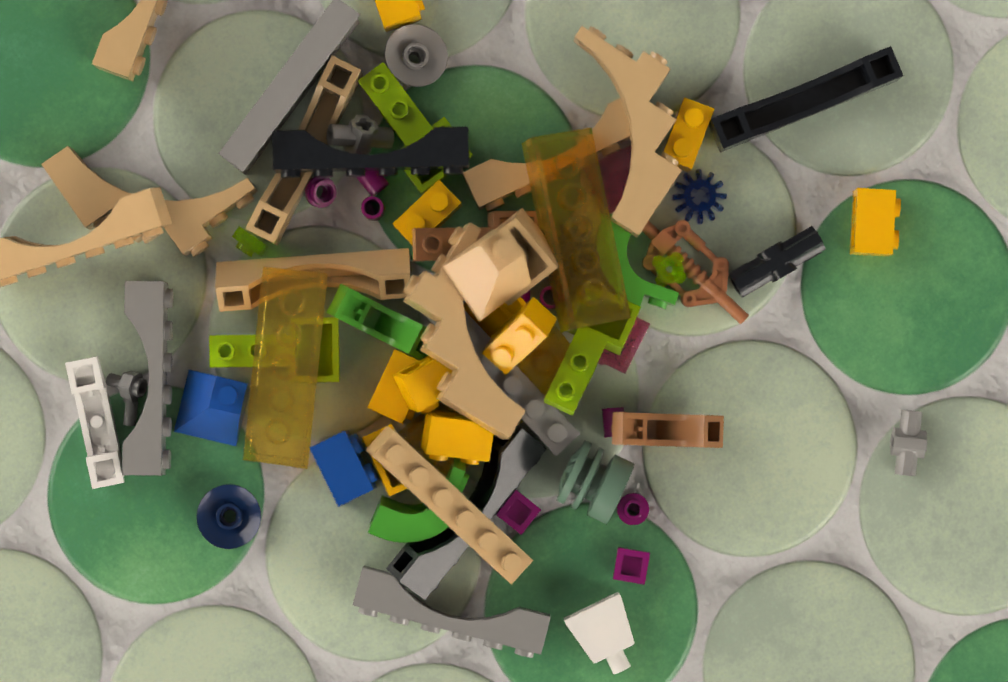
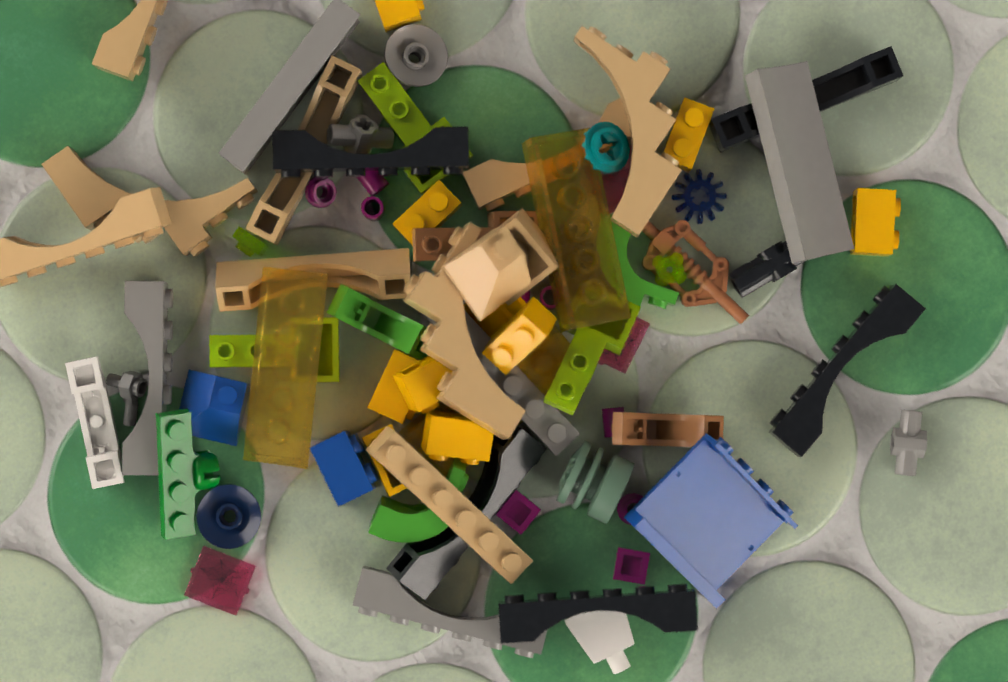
none -> plate [156,409,220,540]
none -> clear pink piece [184,546,256,616]
none -> black arch [498,584,698,644]
none -> teal gear [581,122,630,174]
none -> panel [624,433,798,609]
none -> light grey arch [745,61,854,264]
none -> black arch [769,284,926,457]

